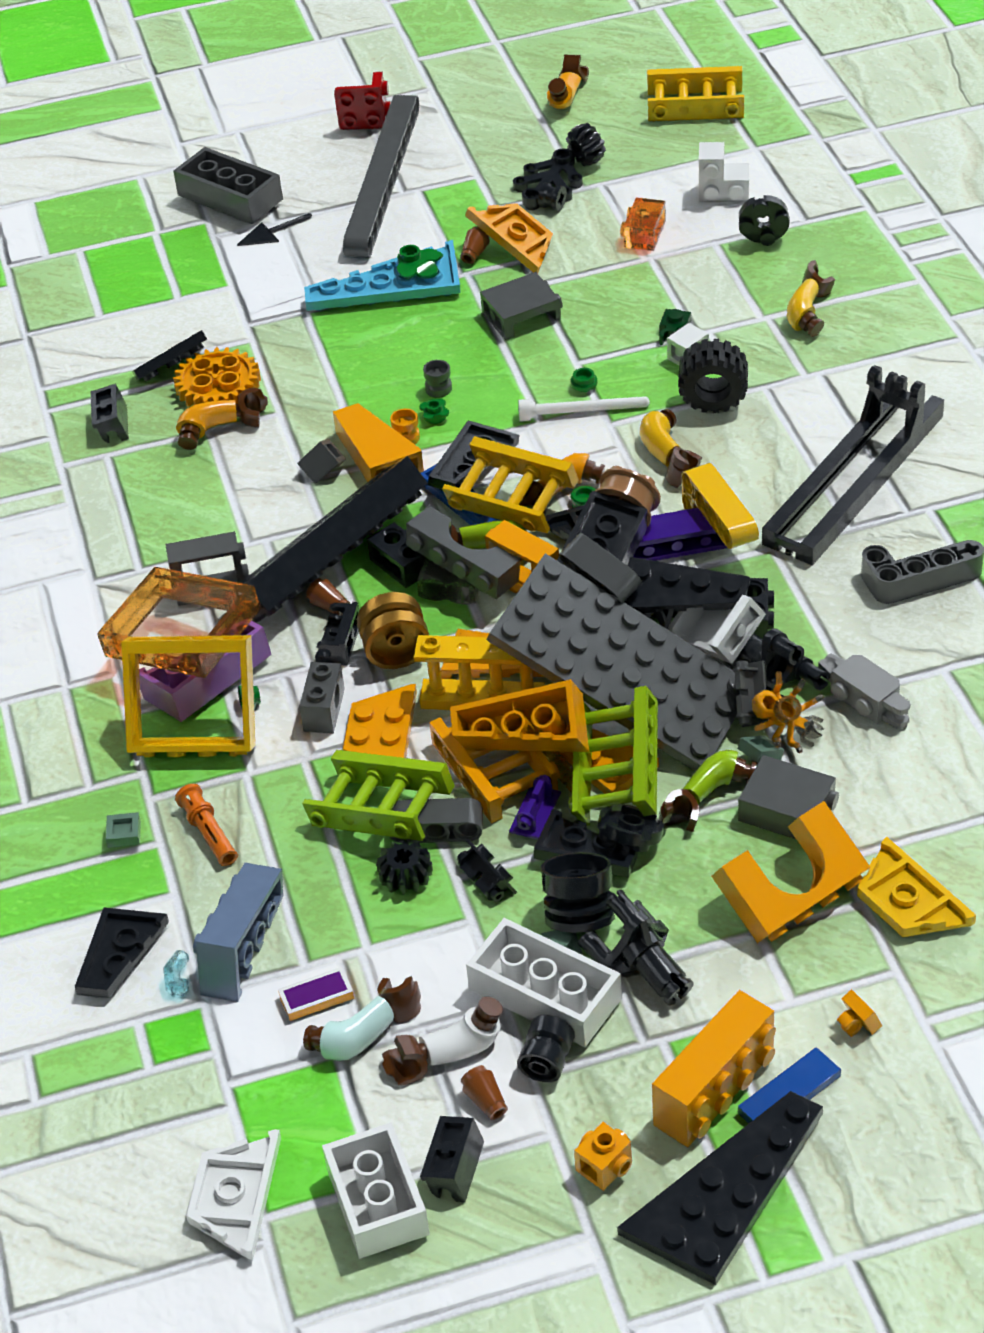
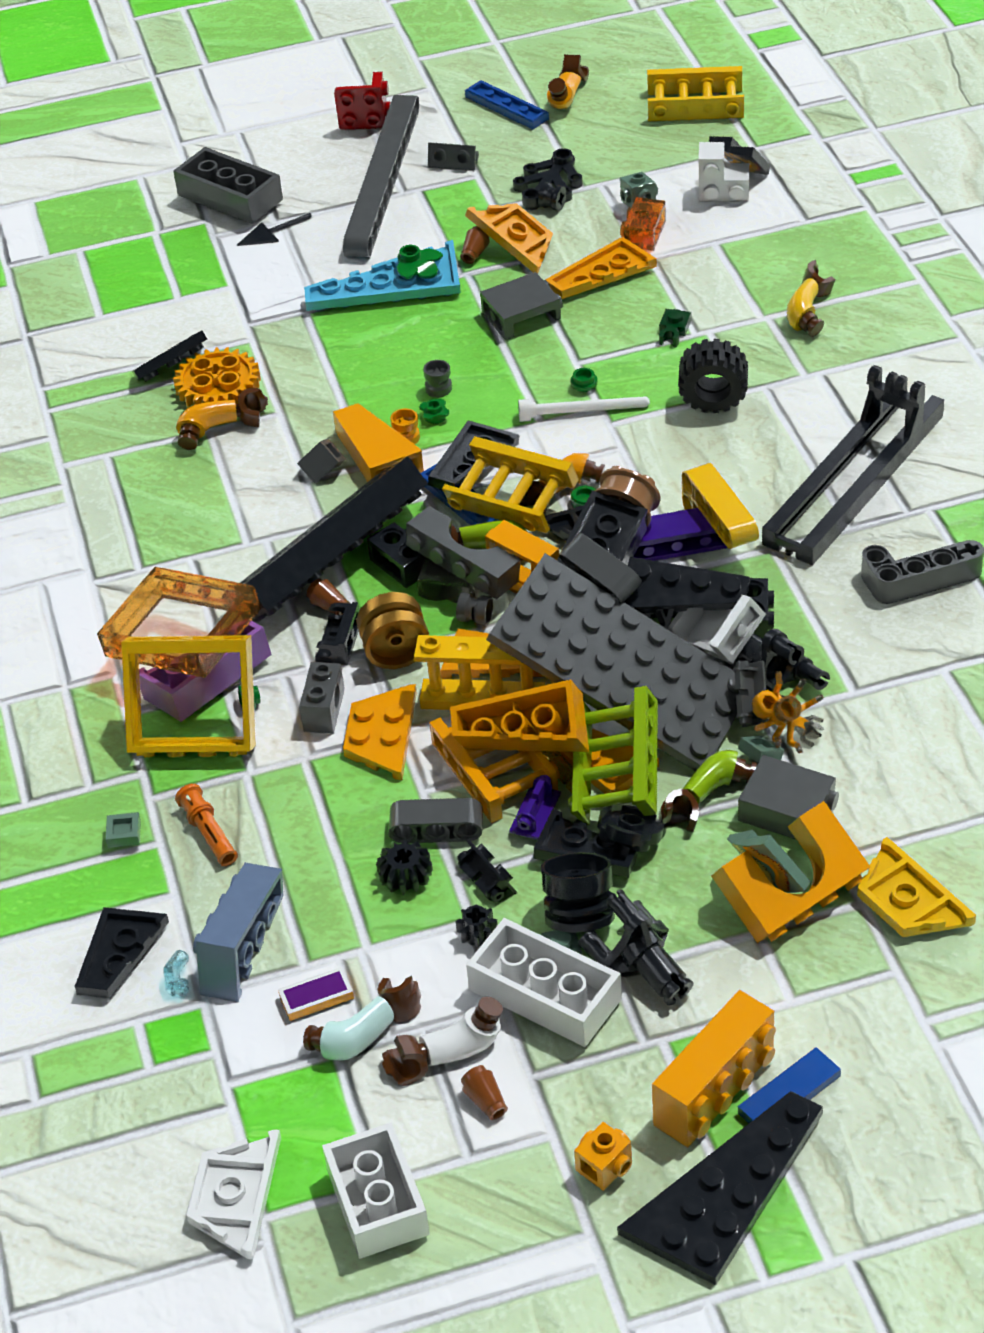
black hinge [90,383,129,443] -> none
dark grey window [165,531,249,606] -> none
lime fence [302,750,455,841] -> none
black hinge [420,1116,485,1202] -> none
black wheel [517,1015,575,1083] -> none
black gear [566,123,606,167] -> none
piece [639,409,702,488] -> none
white brick [667,323,709,365] -> none
black plate [739,195,790,246] -> none
light grey hinge [818,653,911,729] -> none
light orange tile [837,989,882,1037] -> none
none -> dark grey hinge [428,142,479,170]
none -> black gear [455,904,498,947]
none -> dark grey wheel [456,592,493,626]
none -> blue tile [465,80,549,130]
none -> light orange wing [545,237,657,299]
none -> sand green brick [620,172,658,212]
none -> black slope [709,136,770,175]
none -> sand green slope [727,830,811,893]

